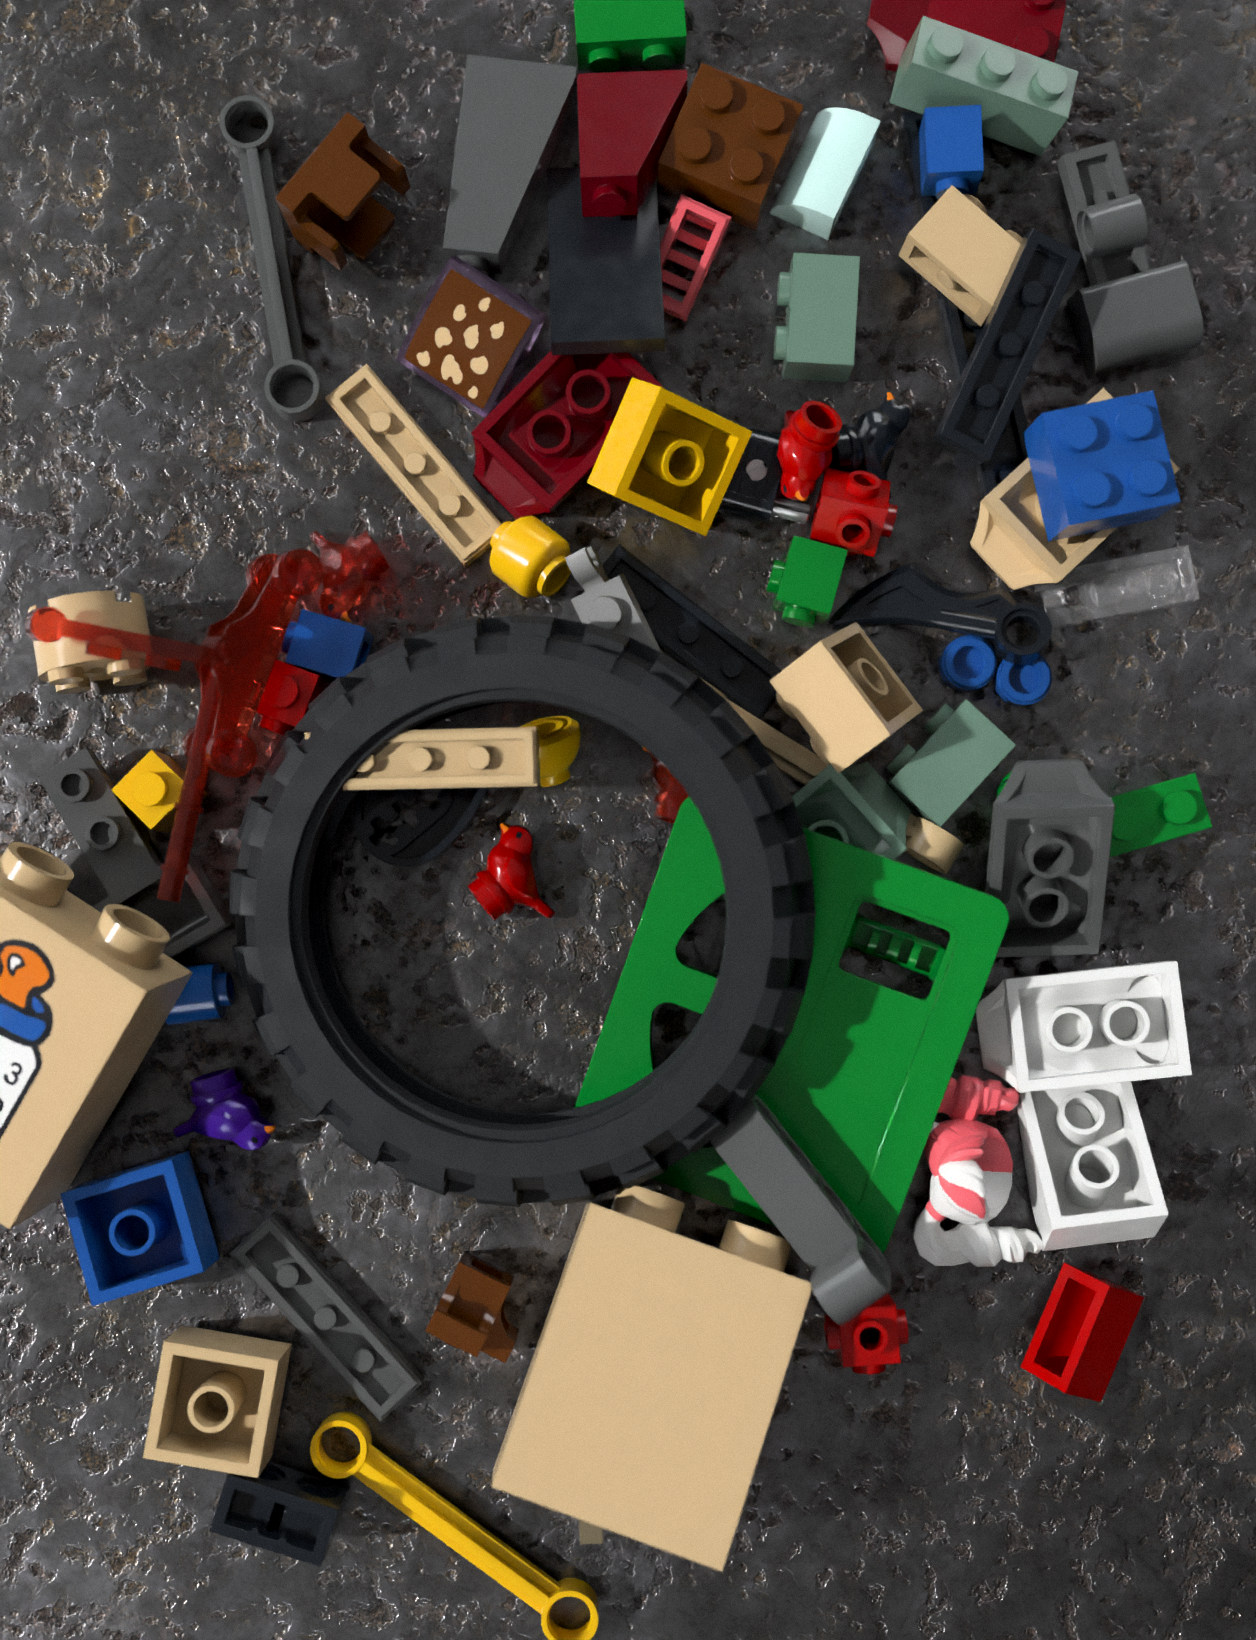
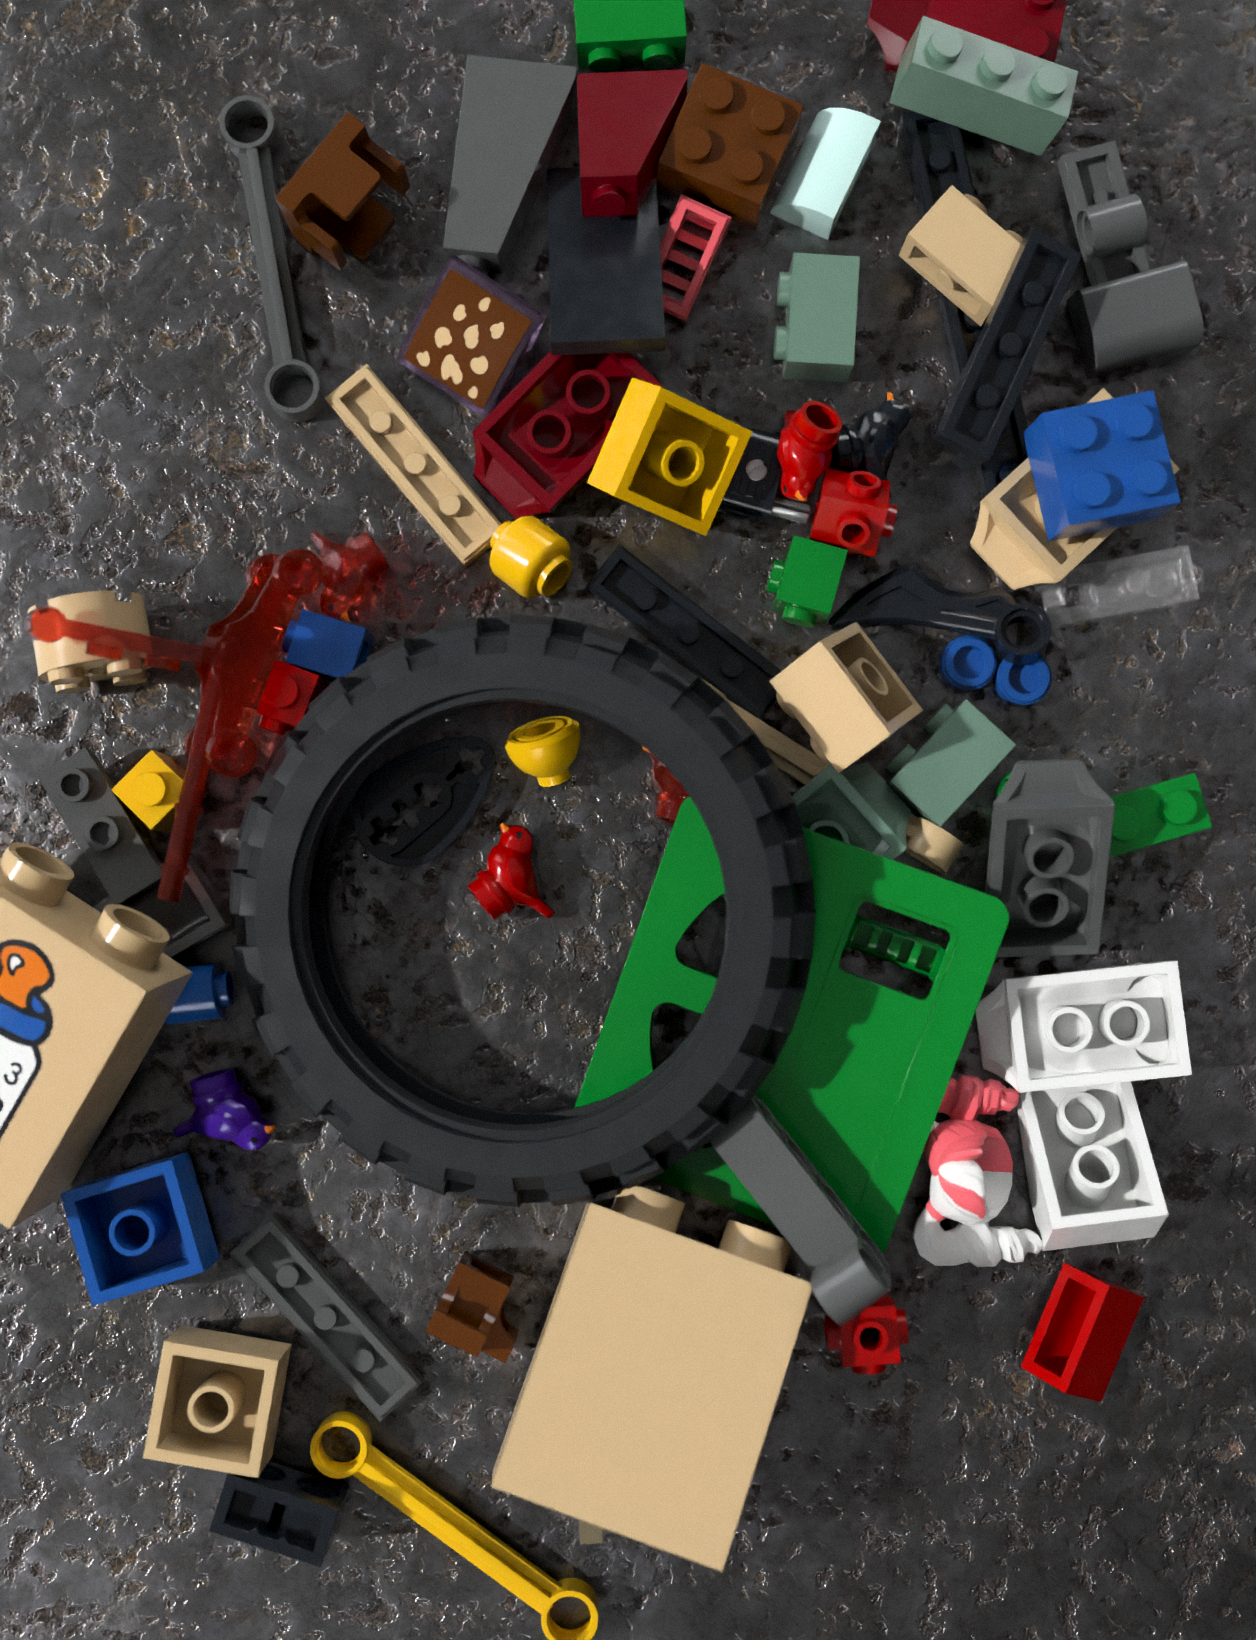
tan tile [305,727,541,790] -> none
light grey plate [565,545,662,652] -> none
blue brick [919,105,984,200] -> none

